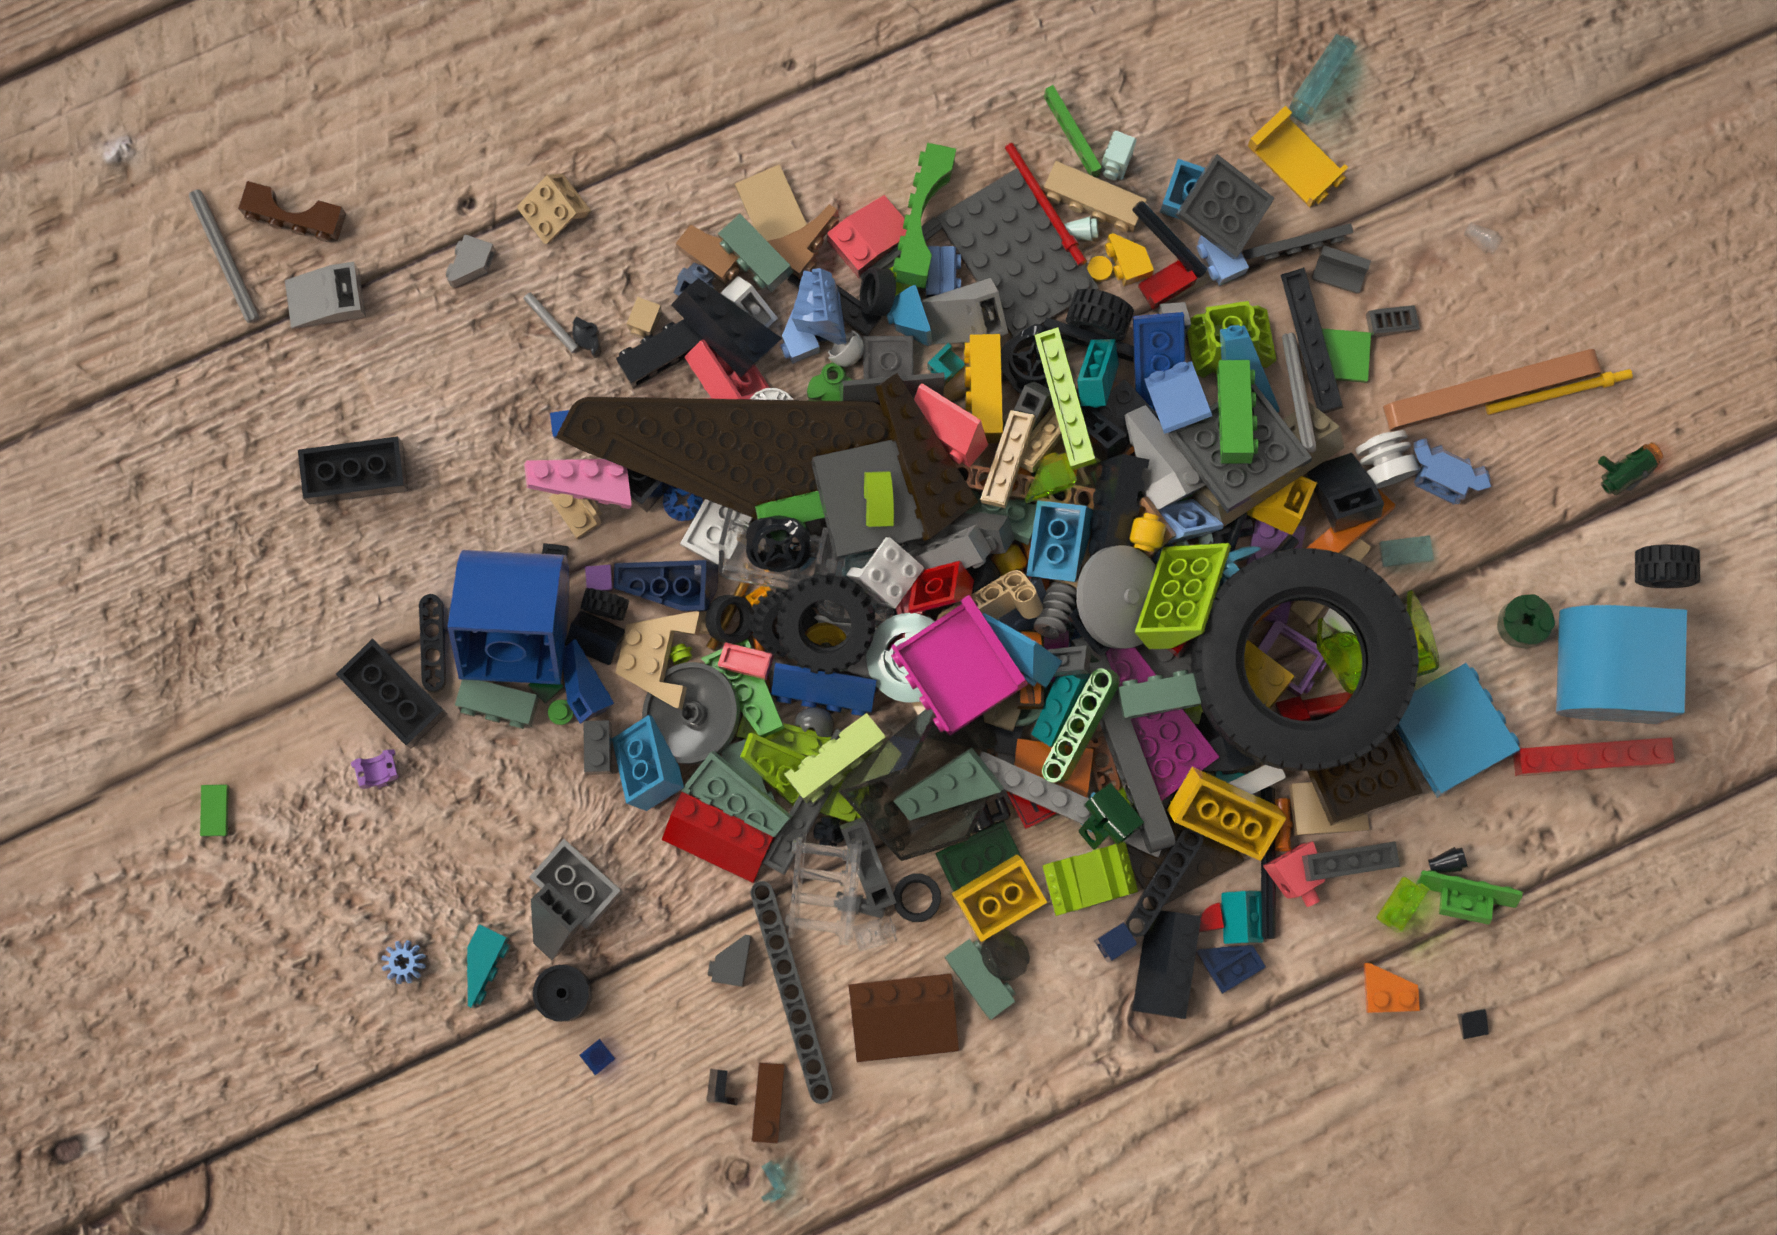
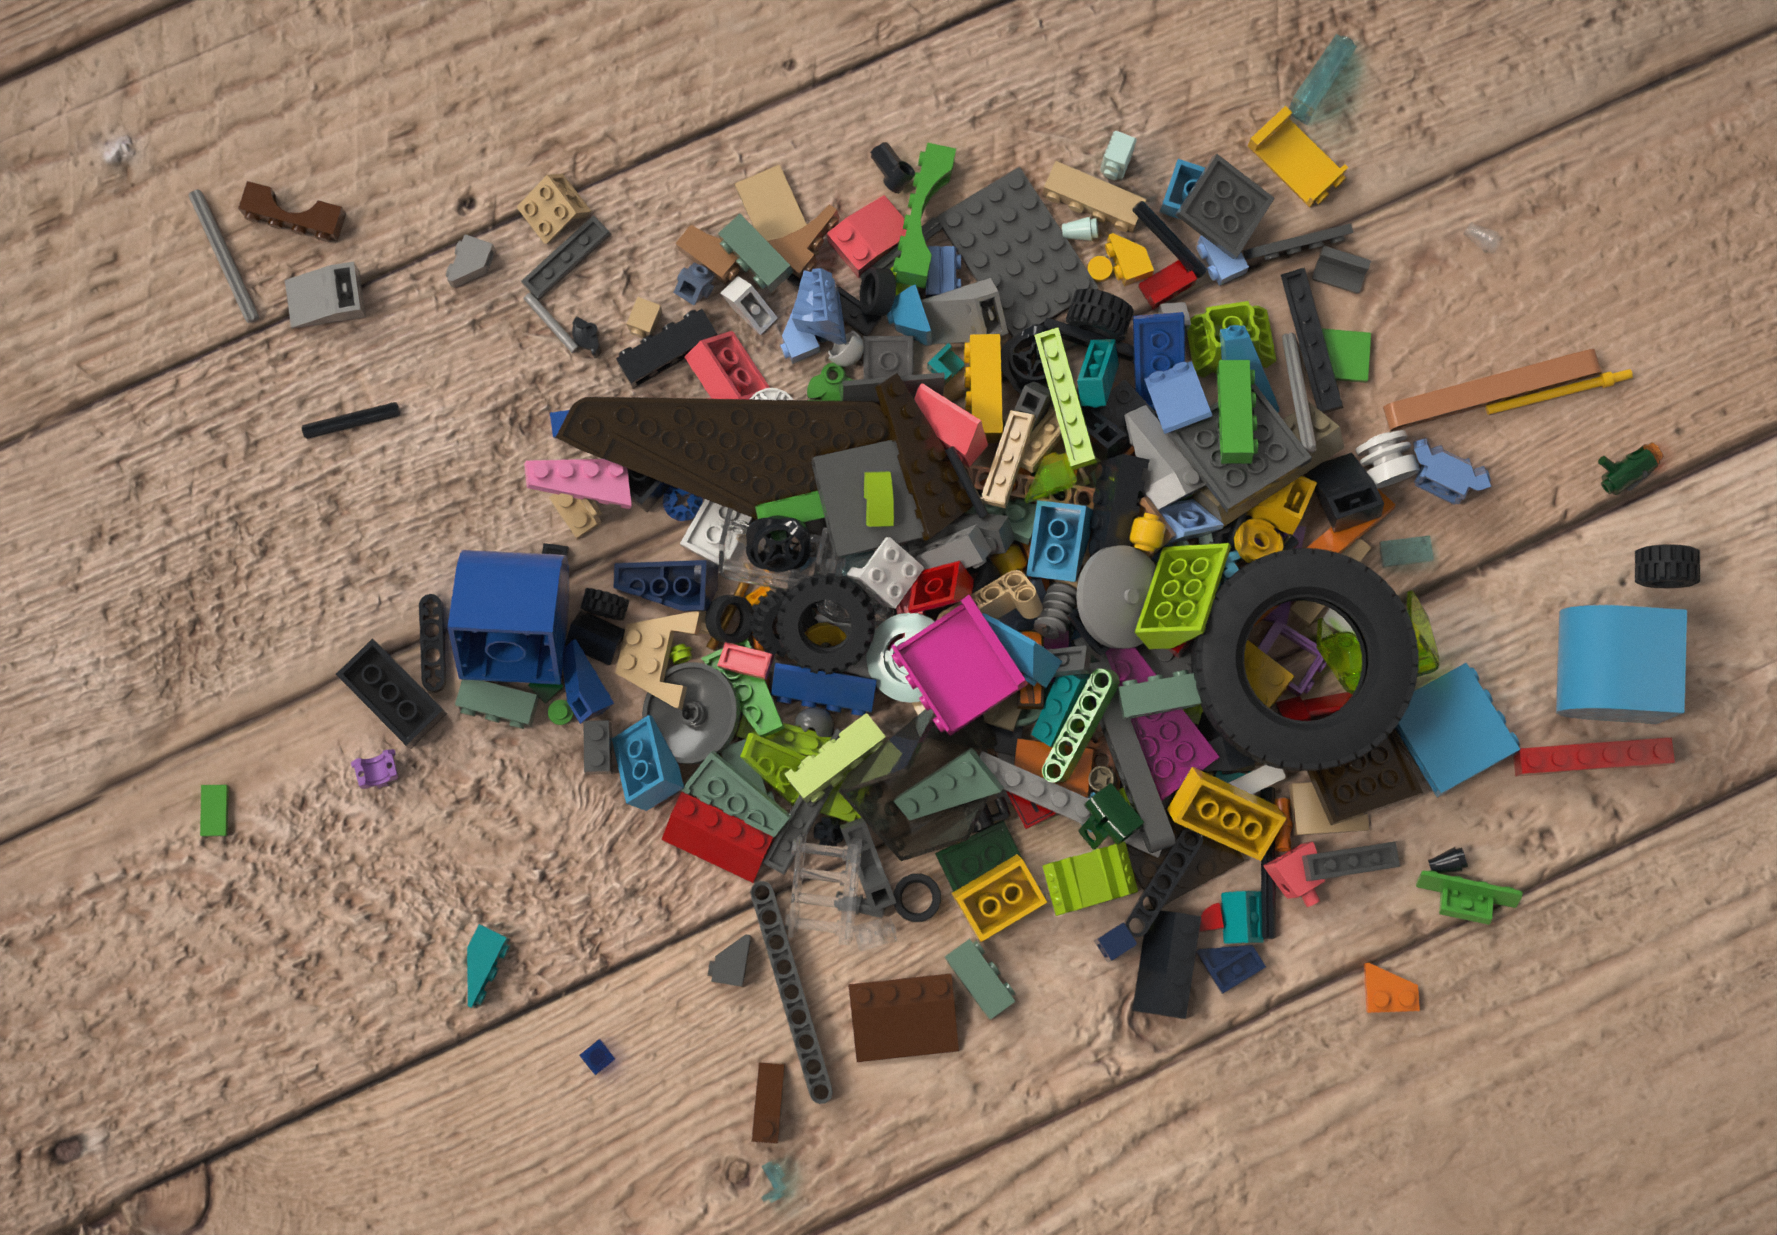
black brick [298,436,409,504] -> none
light blue gear [382,940,426,984] -> none
light grey brick [529,839,623,930] -> none
dark grey slope [531,882,586,960] -> none
black wheel [533,965,593,1022] -> none
medium lavender tile [585,565,613,591] -> none
black wedge [671,278,782,378] -> none
black tile [706,1069,738,1106] -> none
clear smoke tile [981,930,1030,981] -> none
red bar [1005,143,1087,267] -> none
bright green tile [1044,85,1102,178] -> none
dark grey slope [1366,305,1420,338] -> none
clear neon green bracket [1376,877,1430,933] -> none
black slope [1457,1009,1489,1039] -> none
dark green brick [1497,594,1555,649] -> none
none -> black axle [302,402,400,439]
none -> dark grey tile [521,215,611,301]
none -> black piece [870,142,915,194]
none -> black bar [945,446,989,518]
none -> dark tan wheel [1088,766,1117,791]
none -> yellow tile [1234,518,1284,563]

